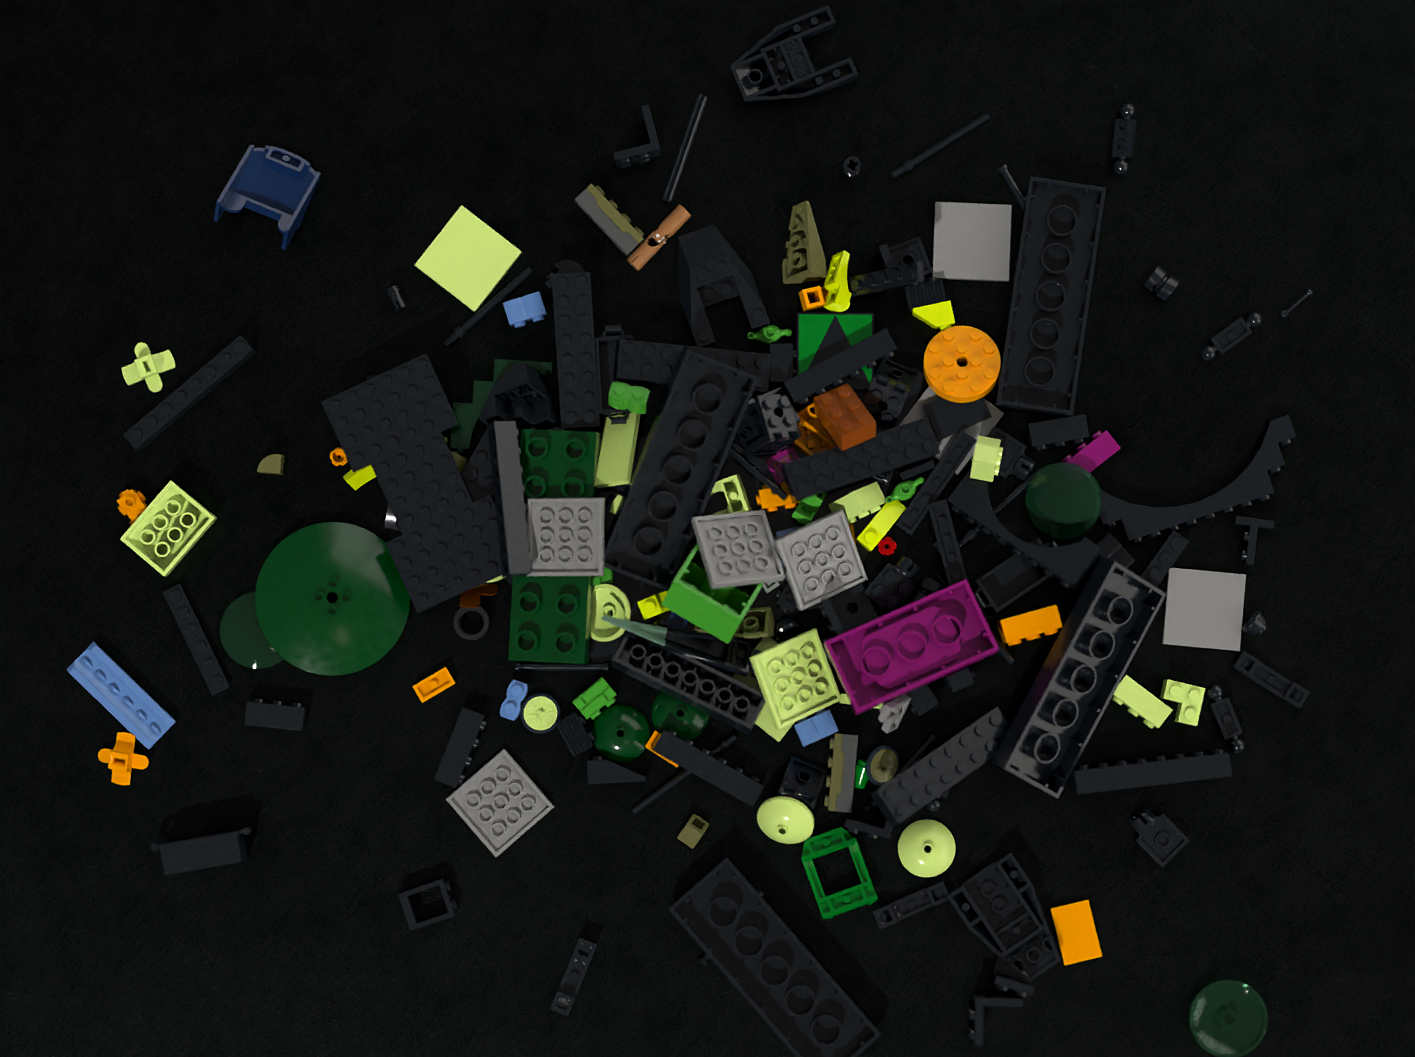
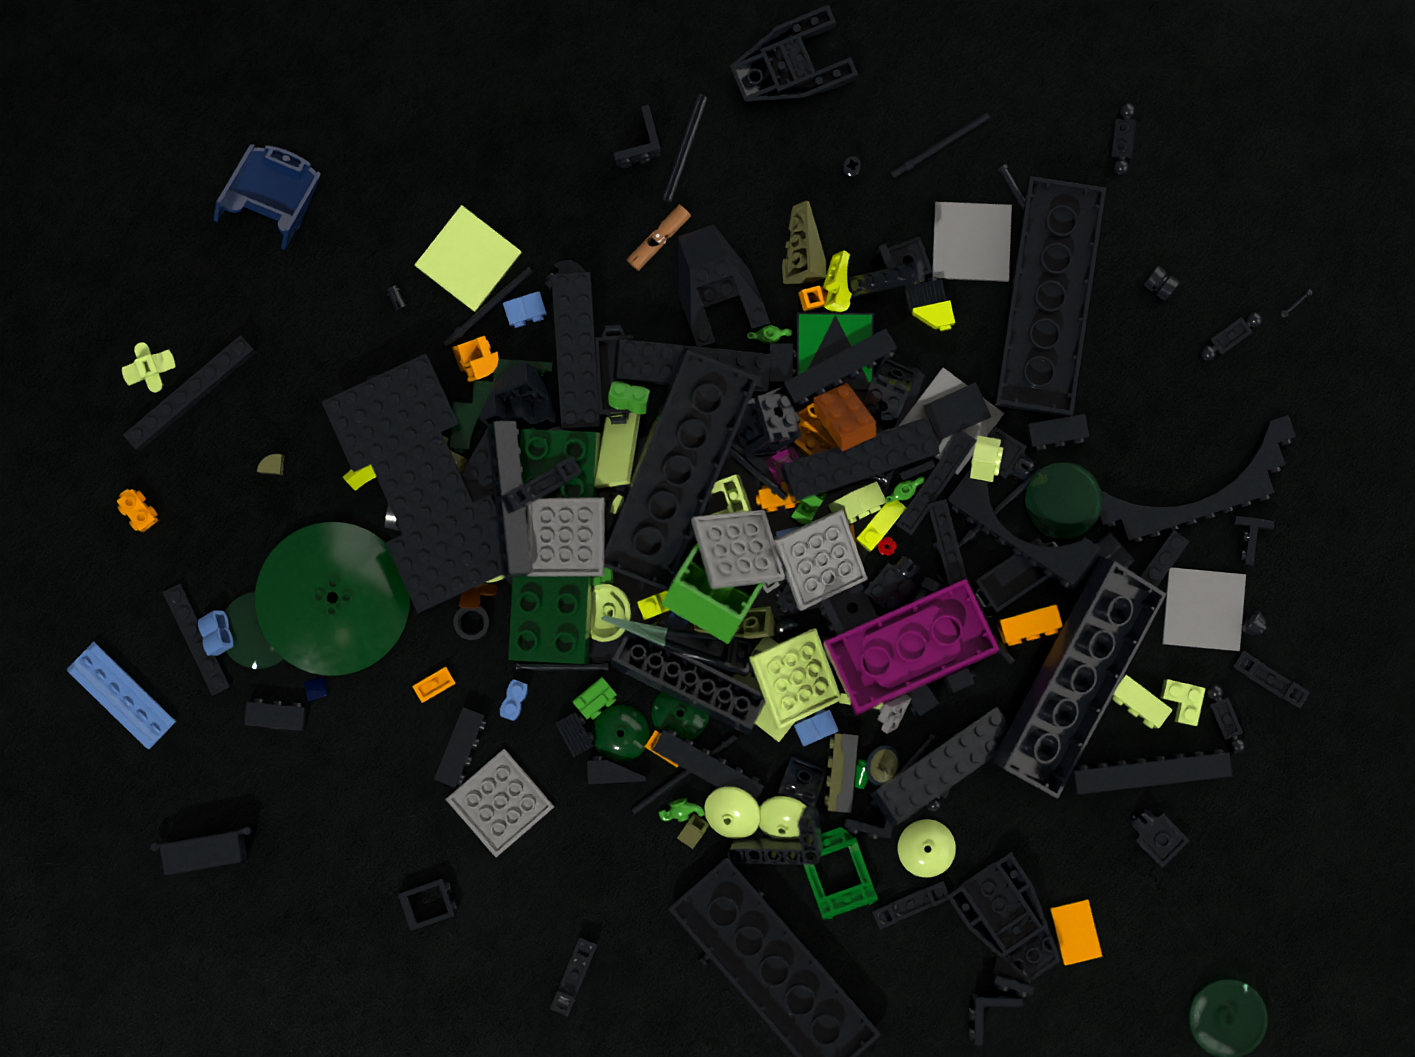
light orange piece [98,732,149,785] -> none
yellowish green slope [120,480,217,577] -> none
light orange plate [330,447,348,466] -> none
yellowish green wheel [520,693,561,734] -> none
piece [575,184,644,257] -> none
light orange piece [923,326,1001,403] -> none
magenta brick [1060,430,1121,485] -> none
none -> medium blue brick [198,611,233,655]
none -> clear blue slope [304,678,328,701]
none -> light orange brick [452,336,499,382]
none -> black slope [505,456,582,510]
none -> bright green piece [658,798,705,822]
none -> yellowish green dish [704,787,761,839]
none -> black beam [727,806,823,865]

